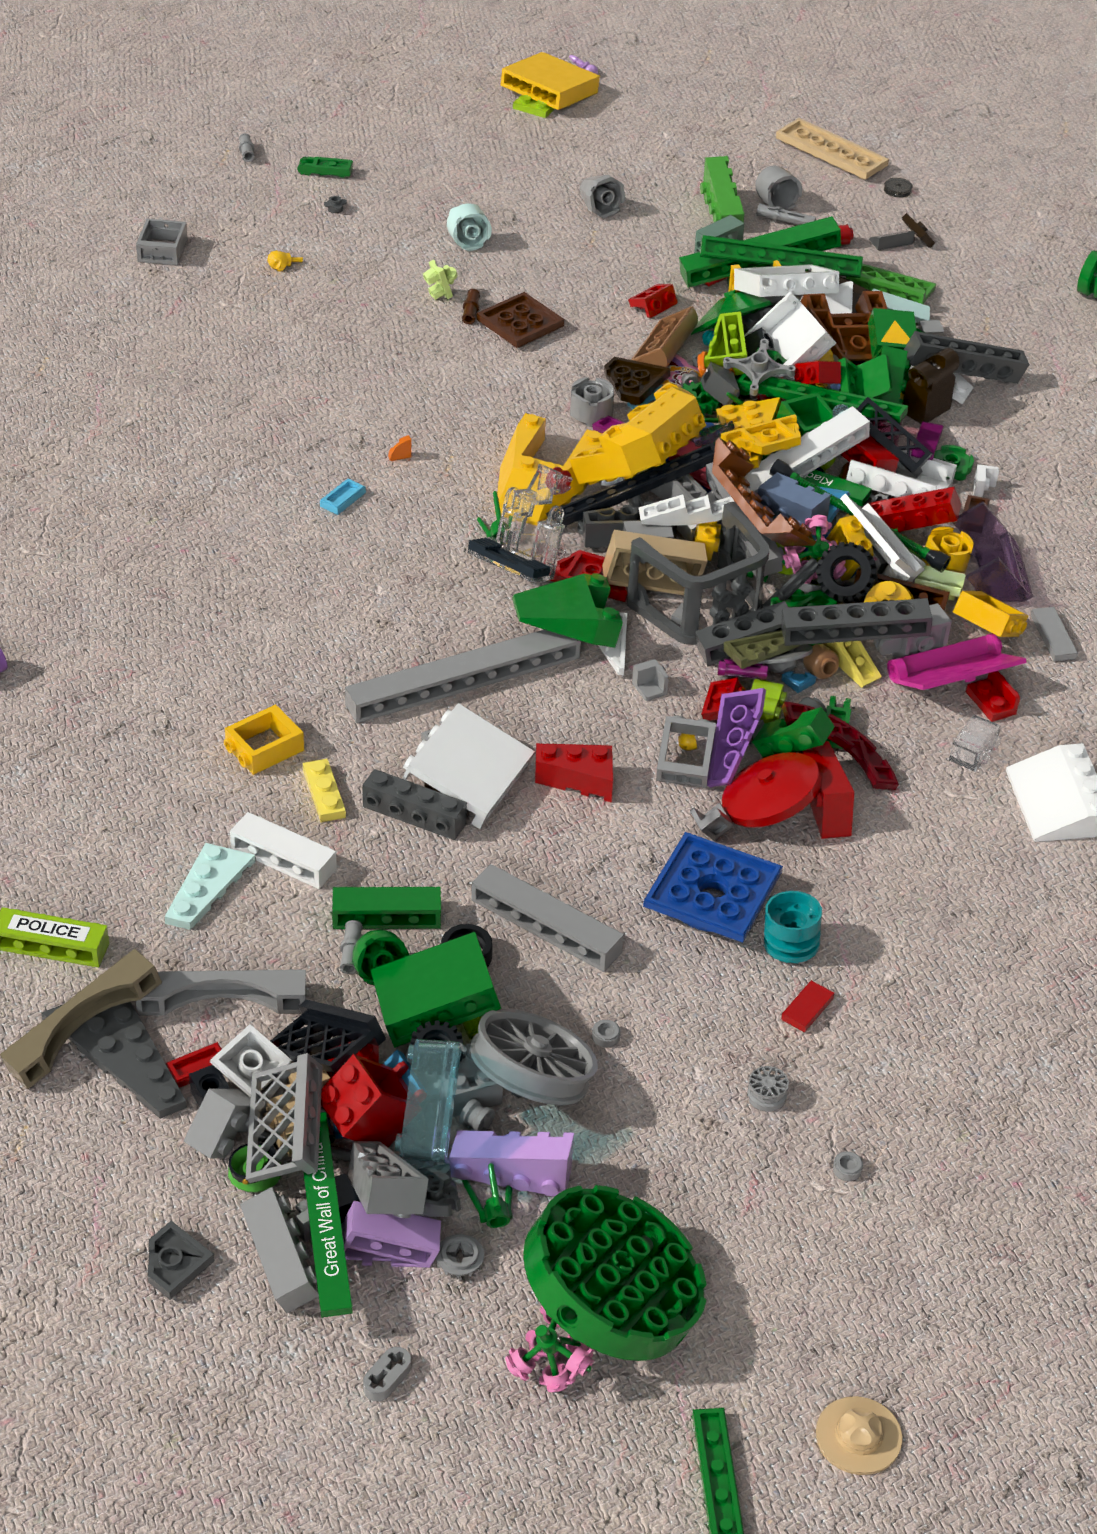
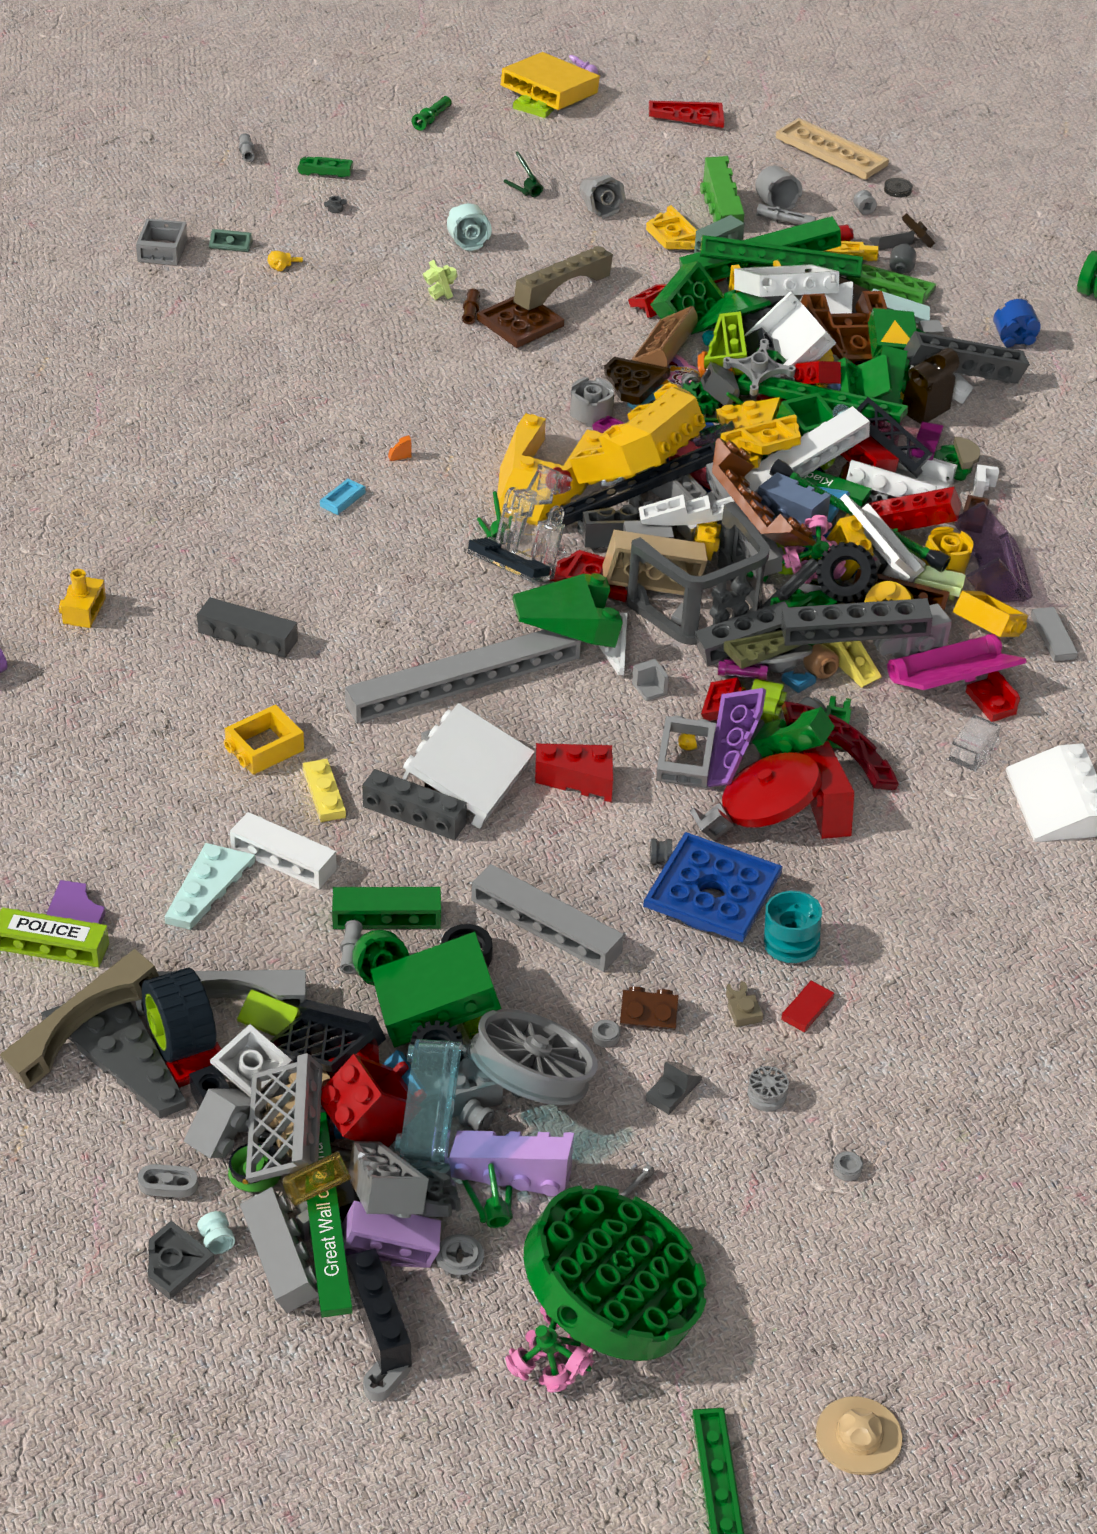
none -> medium lavender tile [46,880,105,924]
none -> yellow brick [59,569,106,628]
none -> light grey plate [137,1164,198,1198]
none -> black wheel [142,967,217,1063]
none -> dark grey brick [197,597,298,658]
none -> light aqua wheel [197,1211,235,1255]
none -> sand green slope [209,229,253,252]
none -> lime slope [237,990,300,1036]
none -> clear yellow brick [283,1151,351,1206]
none -> black brick [346,1248,412,1375]
none -> green pin [411,96,452,130]
none -> dark green plant [504,151,543,197]
none -> dark tan arch [514,246,613,310]
none -> reddish brown bracket [620,986,679,1030]
none -> light grey hinge [620,1164,654,1197]
none -> yellow wing [646,205,697,250]
none -> dark grey slope [646,1061,702,1115]
none -> red wing [648,100,724,128]
none -> green wedge [650,261,725,322]
none -> dark grey wheel [650,838,672,864]
none -> dark tan plate [726,981,763,1027]
none -> yellow hinge [824,241,878,261]
none -> light grey wheel [853,190,877,215]
none -> dark grey head [889,244,917,274]
none -> dark tan tile [953,437,980,469]
none -> blue brick [993,299,1041,348]

